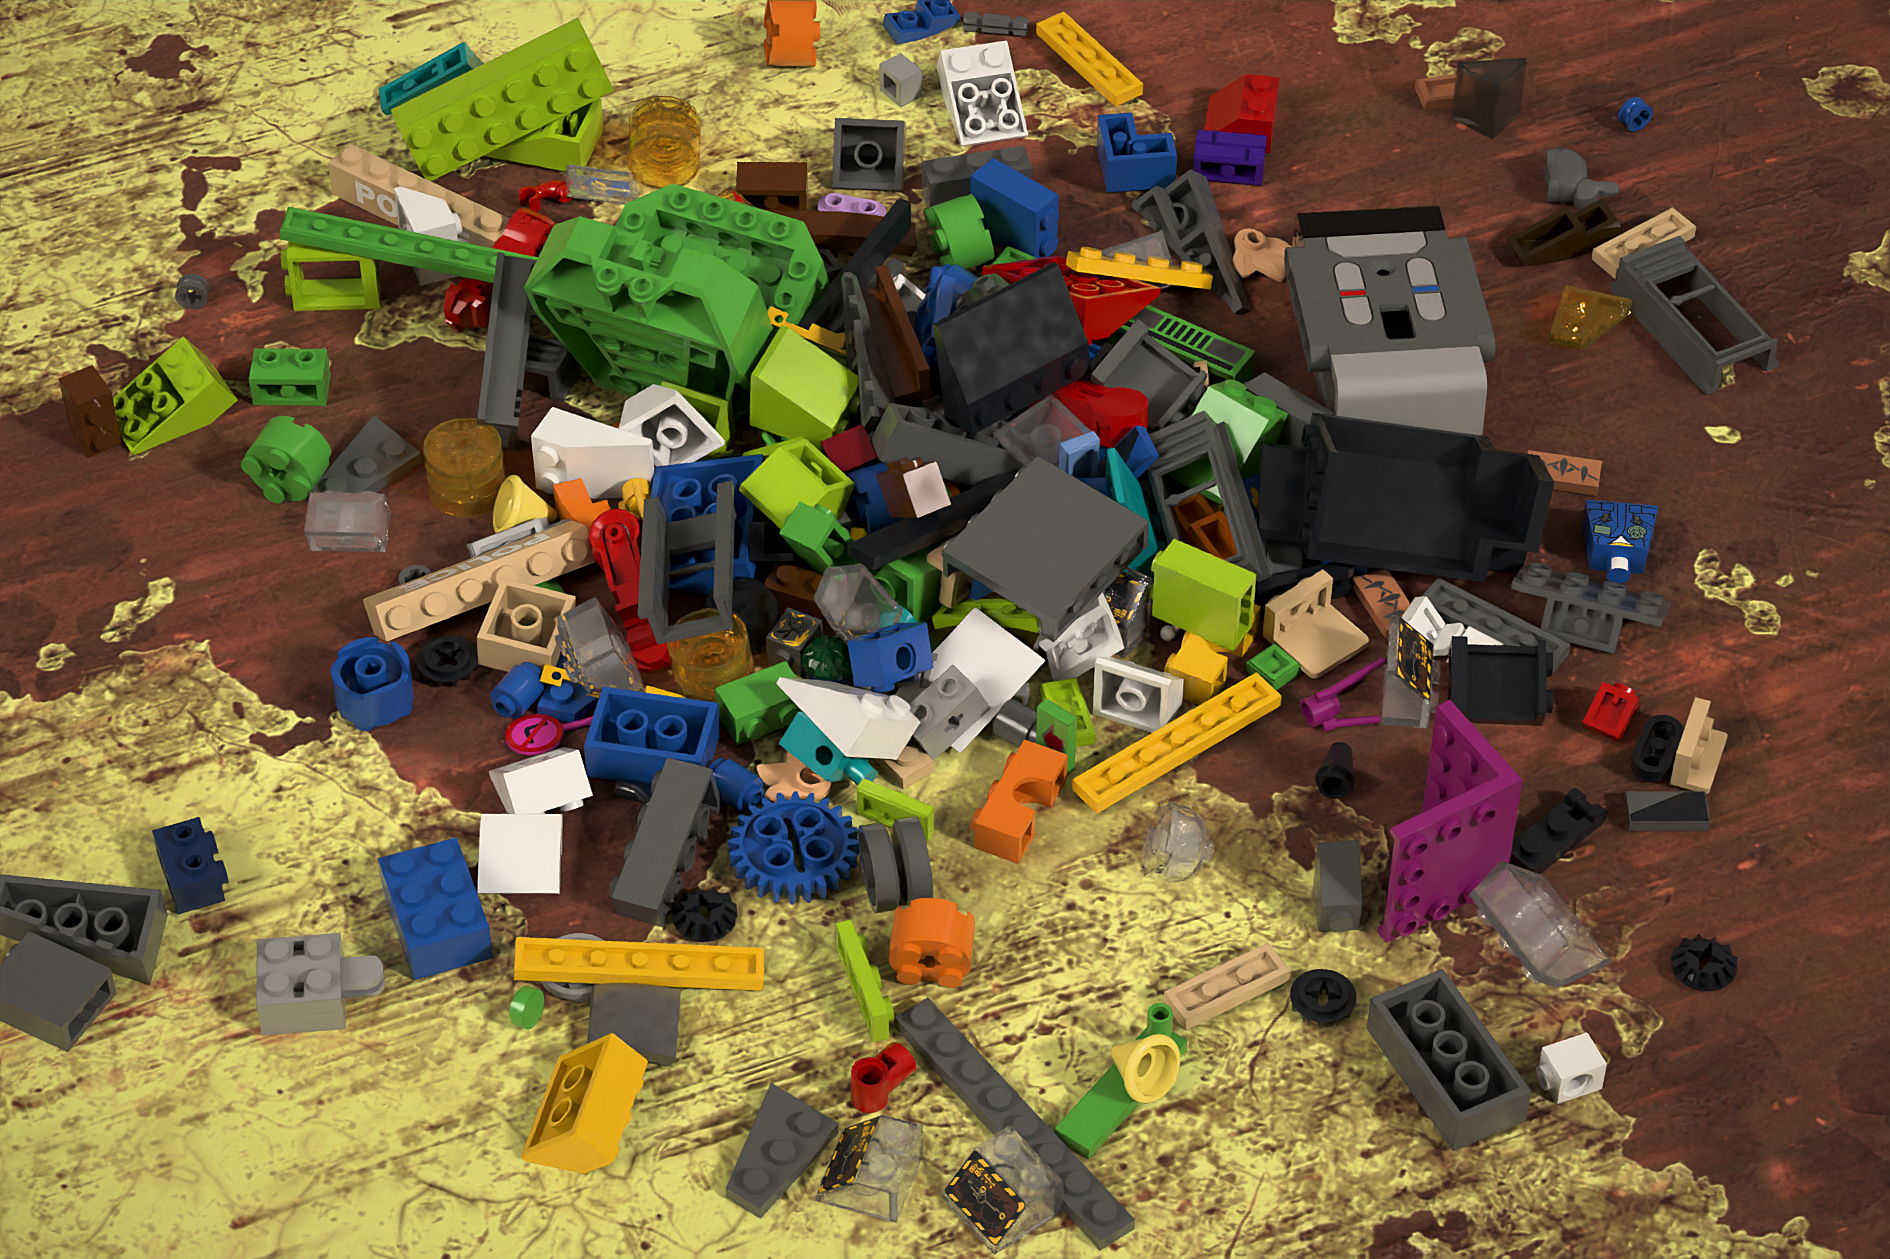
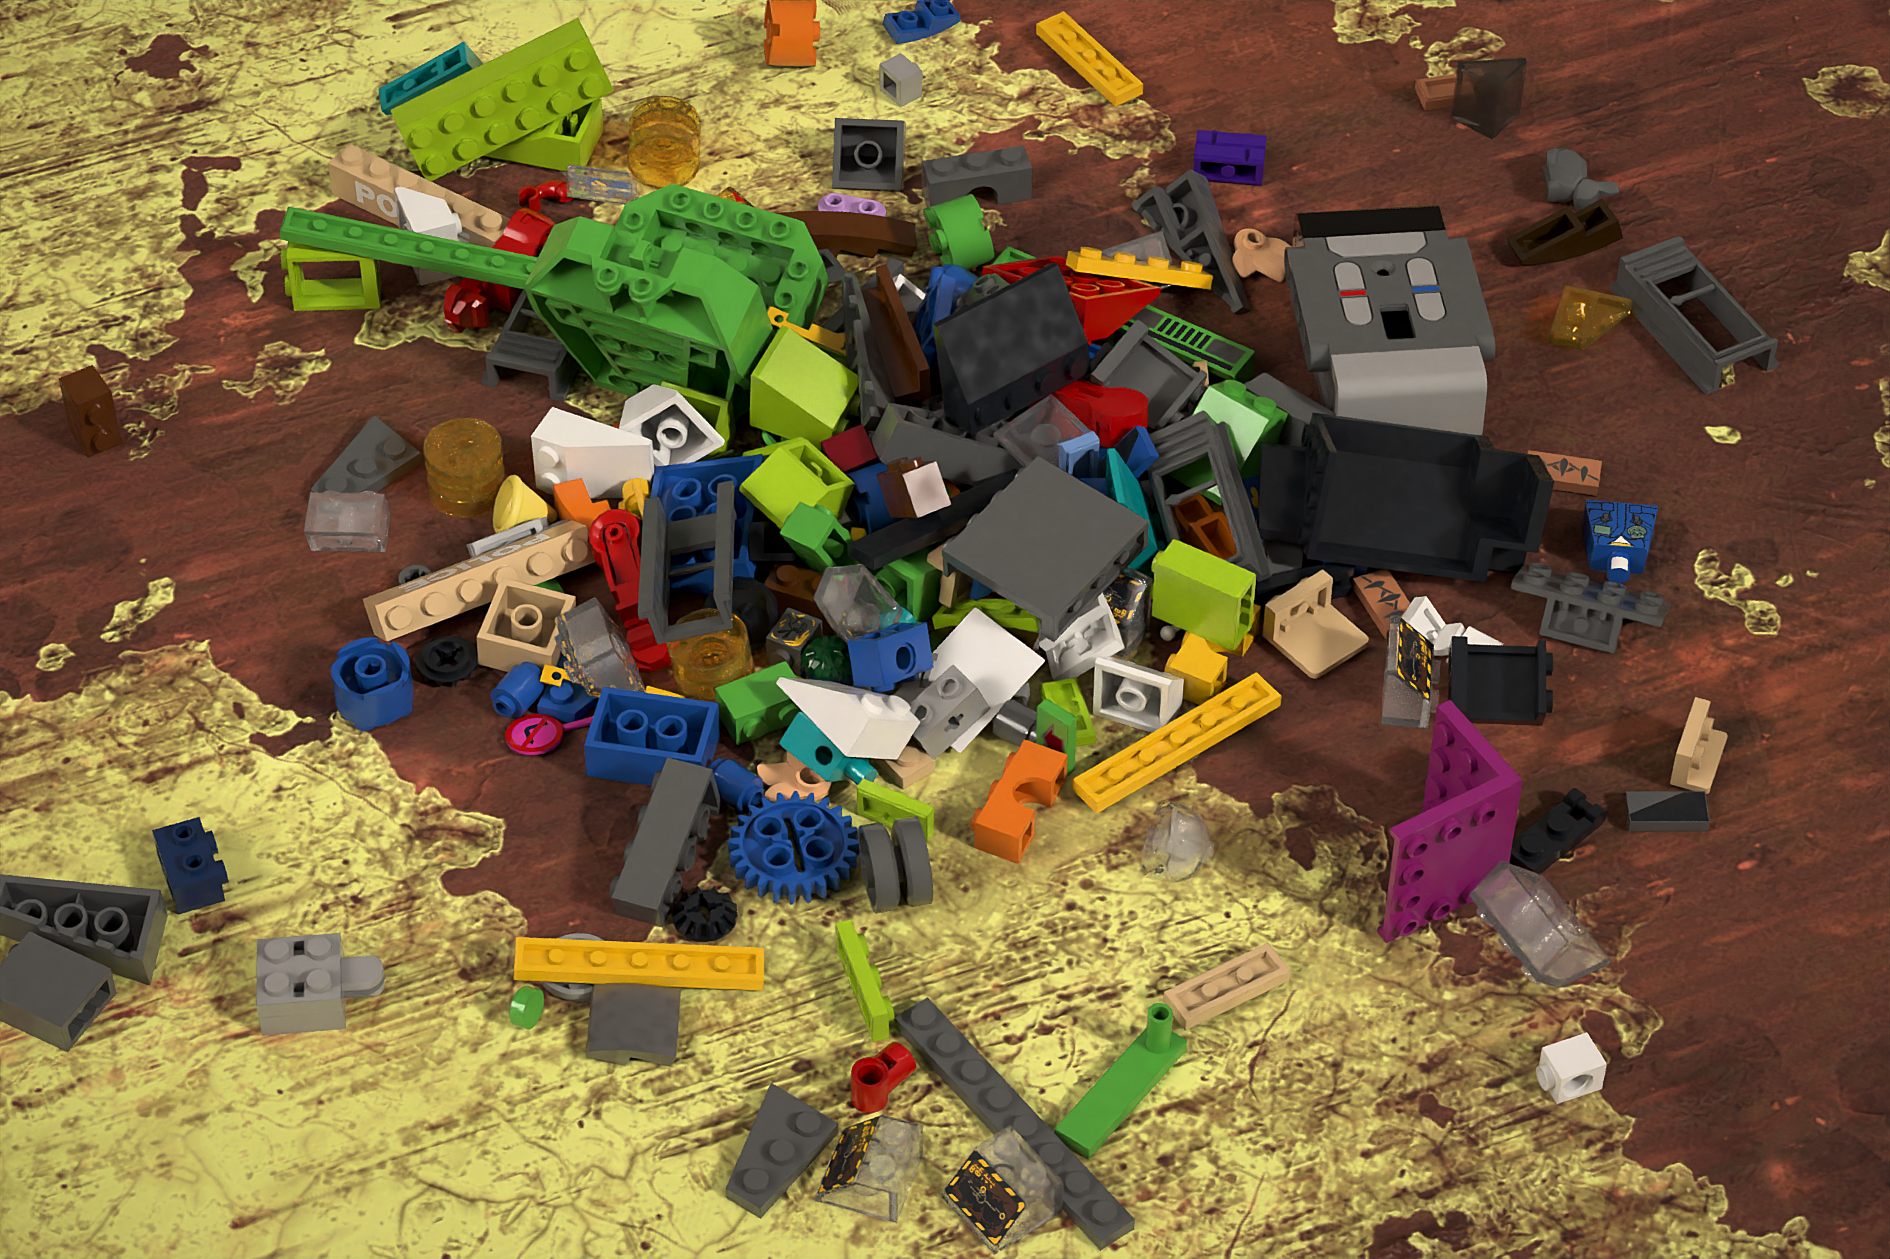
lime slope [113,336,238,455] -> none
dark grey bush [175,274,209,309] -> none
bright green brick [241,416,331,504] -> none
bright green brick [249,348,331,406] -> none
blue brick [378,837,493,980] -> none
dark grey piece [474,252,537,451] -> none
white slope [477,814,563,894] -> none
white slope [489,747,593,814] -> none
yellow slope [521,1033,648,1174] -> none
black arm [615,778,653,812] -> none
reddish brown brick [736,162,808,213] -> none
black tile [797,198,911,343] -> none
orange brick [889,898,975,988] -> none
white slope [936,41,1028,147] -> none
dark grey axle [963,11,1029,37] -> none
blue brick [970,158,1059,258] -> none
blue brick [1097,112,1177,192] -> none
light yellow hat [1111,1034,1180,1104] -> none
red slope [1204,74,1280,153] -> none
bright green tile [1246,643,1301,690] -> none
black gear [1290,969,1357,1027] -> none
magenta plant [1300,657,1387,732] -> none
dark grey slope [1312,840,1362,932] -> none
black cone [1315,742,1355,799] -> none
dark grey brick [1367,969,1531,1151] -> none
dark grey plate [1422,578,1571,678] -> none
red bracket [1582,682,1641,742] -> none
tan plate [1592,207,1696,279] -> none
blue bush [1618,97,1653,132] -> none
black plate [1631,715,1684,782] -> none
black gear [1671,933,1738,991] -> none

